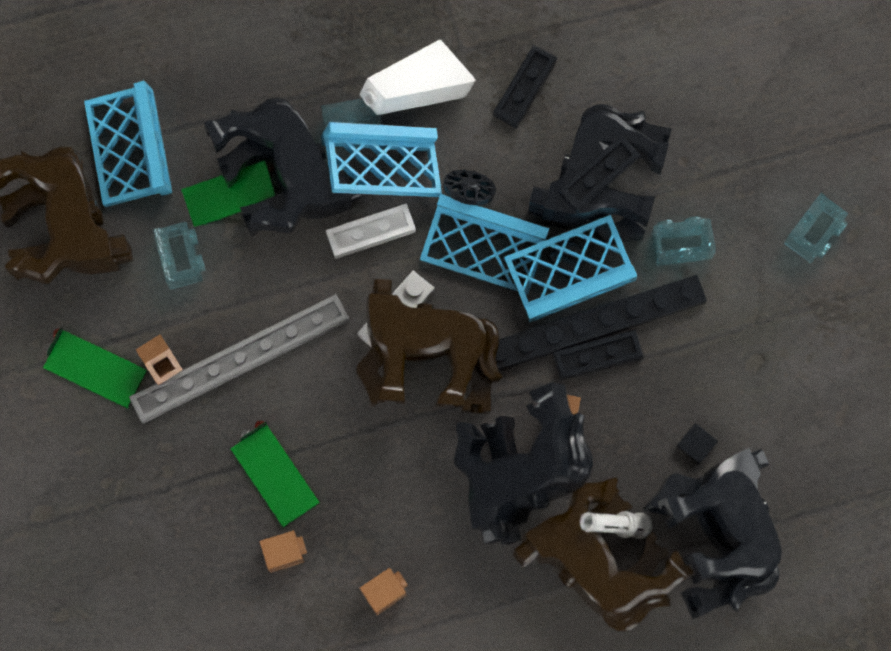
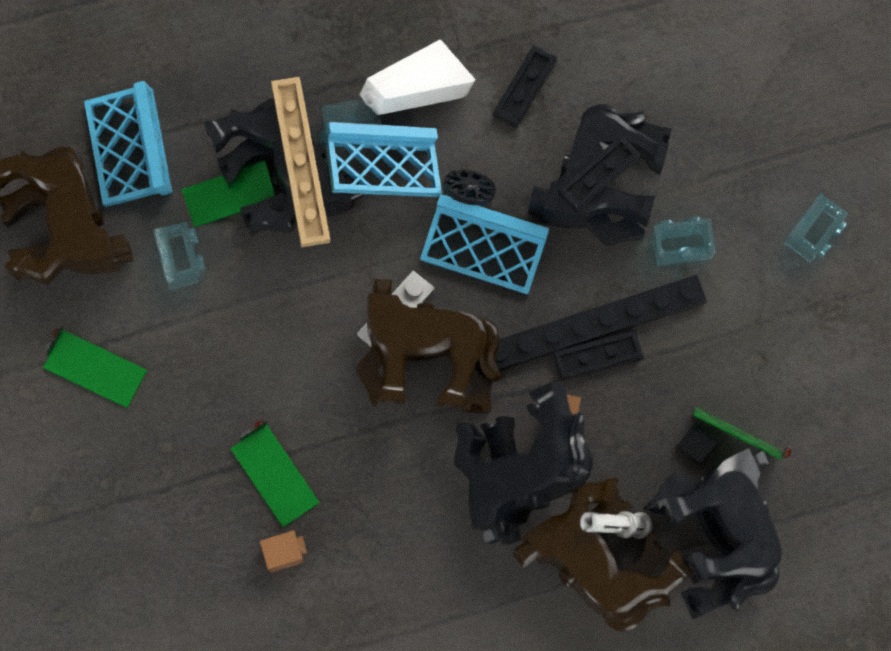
light grey tile [129,294,350,424] -> none
medium nougat brick [135,335,183,385] -> none
white plate [326,203,416,259] -> none
medium nougat brick [360,568,408,615] -> none
medium azure fence [504,215,637,323] -> none
black tile [548,239,588,279] -> none
none -> tan plate [271,77,330,248]
none -> green piece [693,407,791,460]

